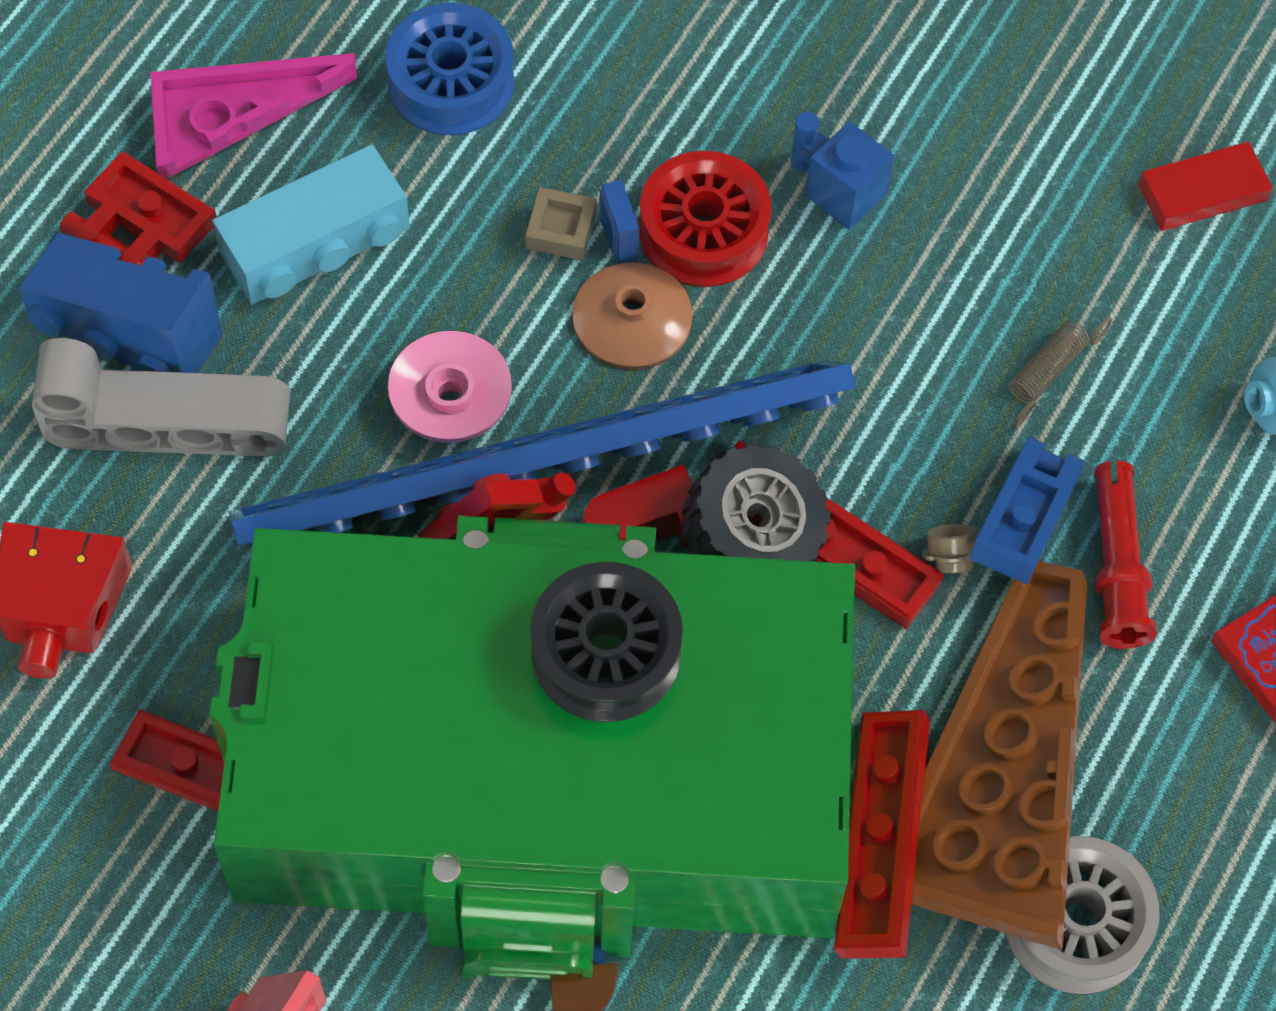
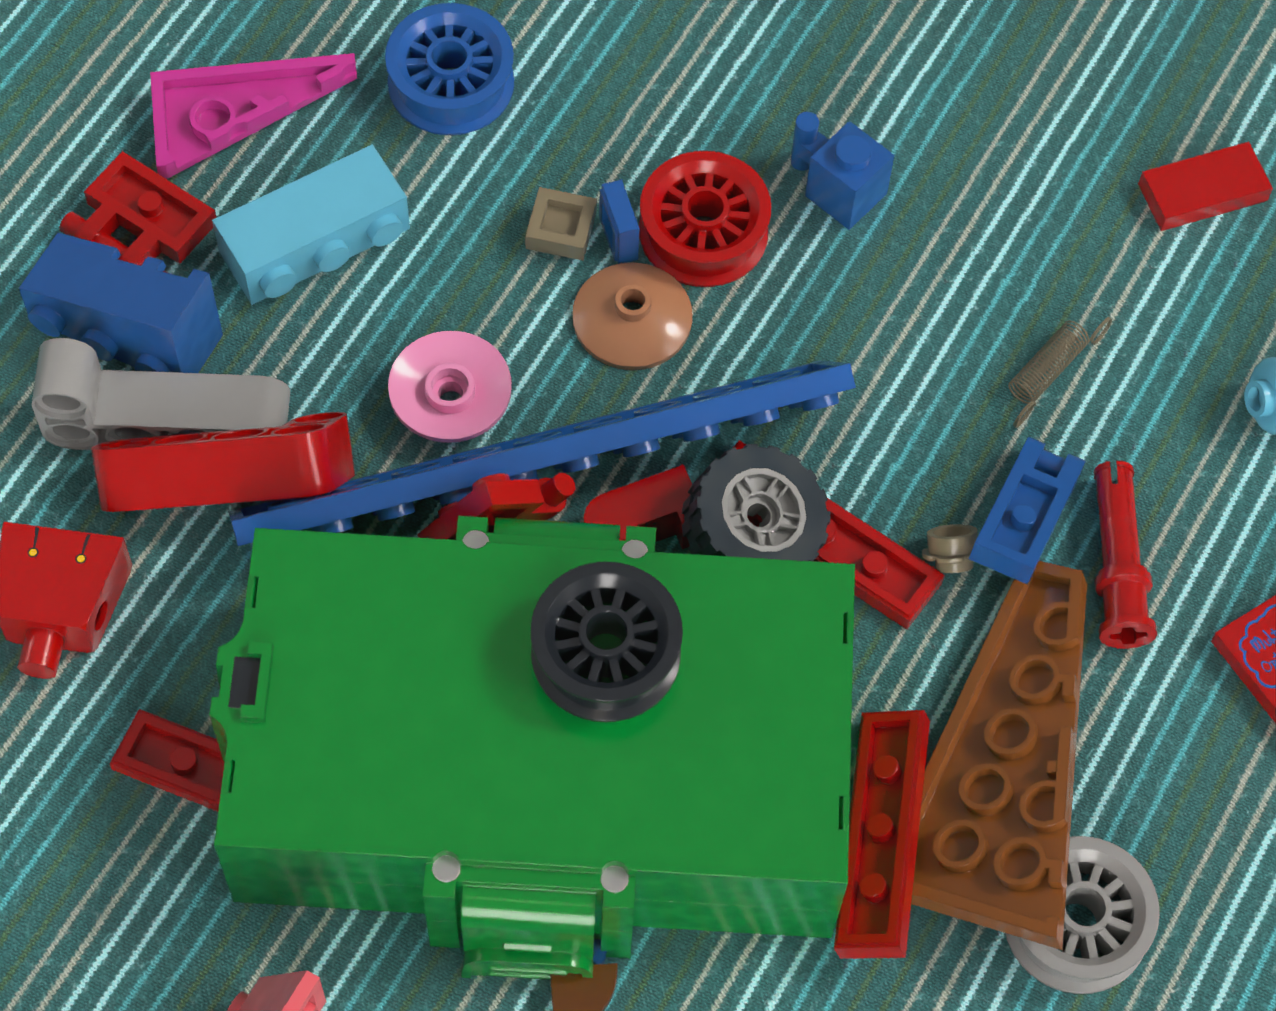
none -> red beam [91,412,355,512]

